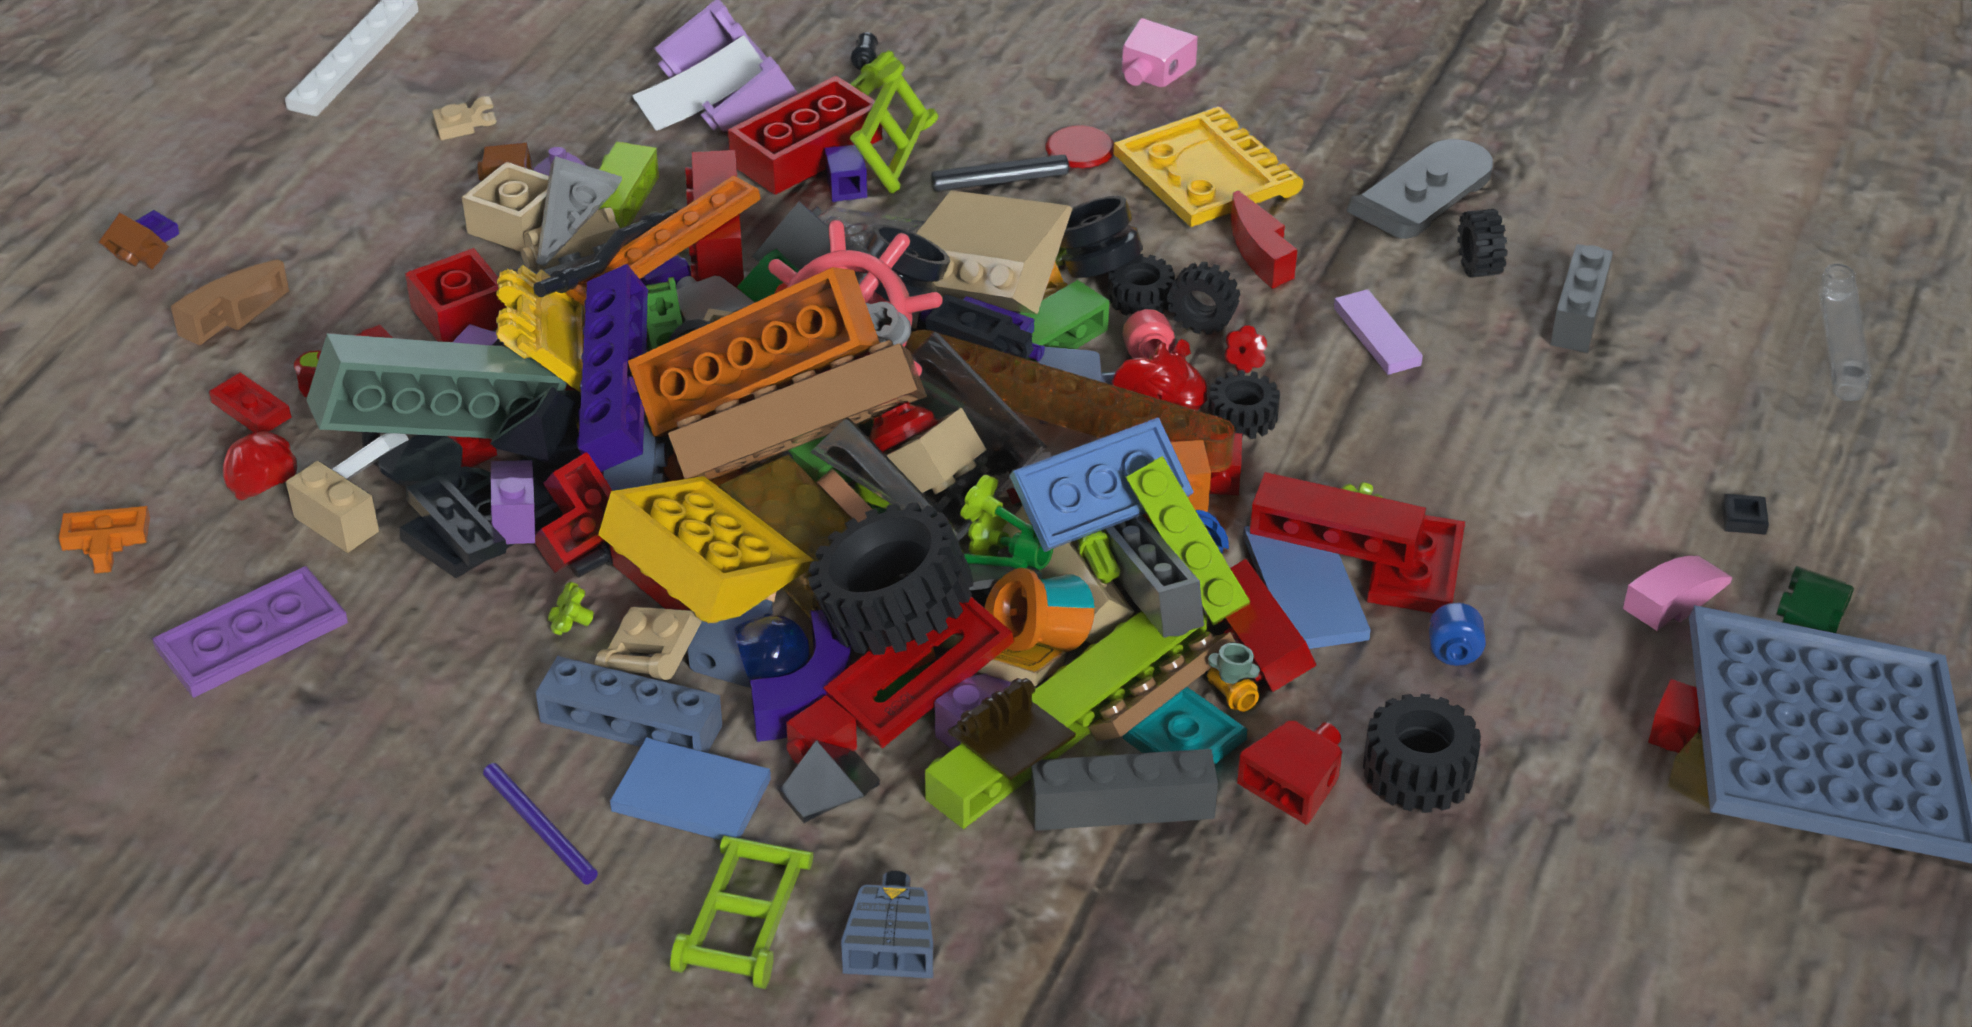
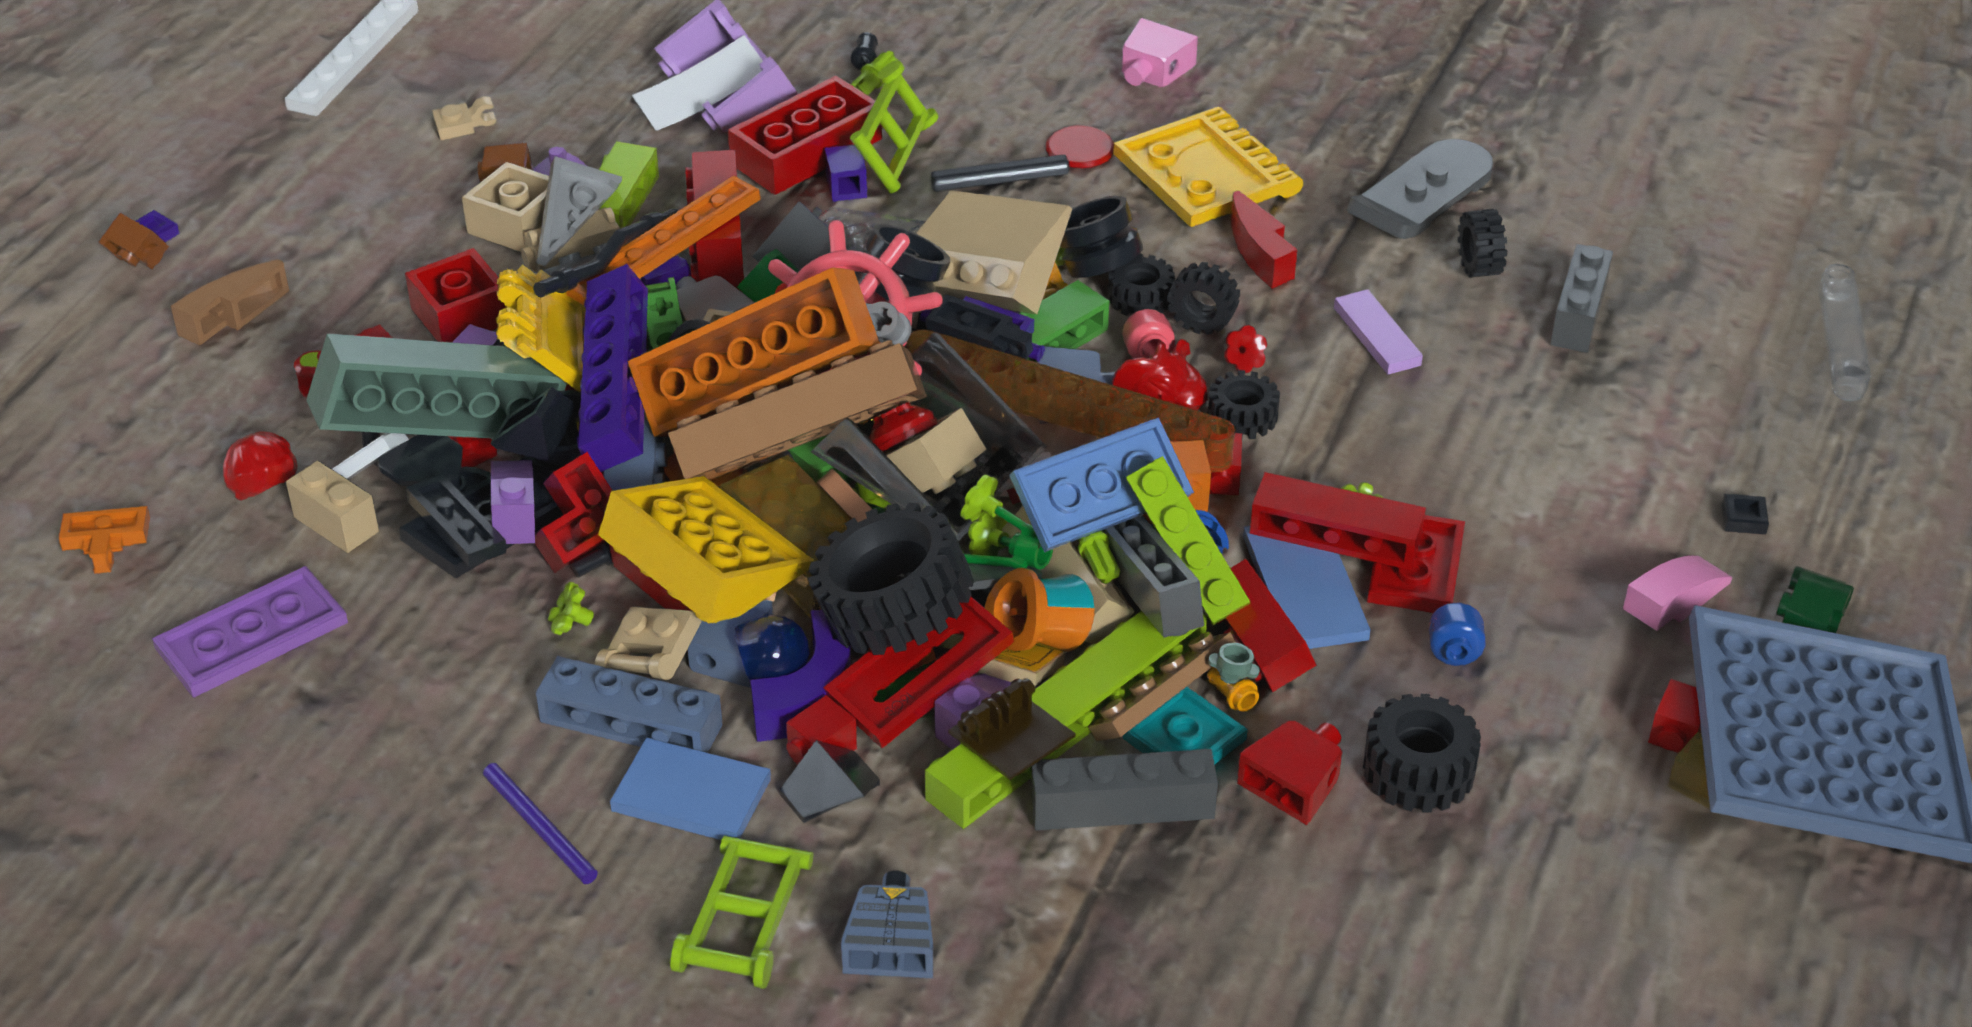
red plate [209,372,292,433] -> none

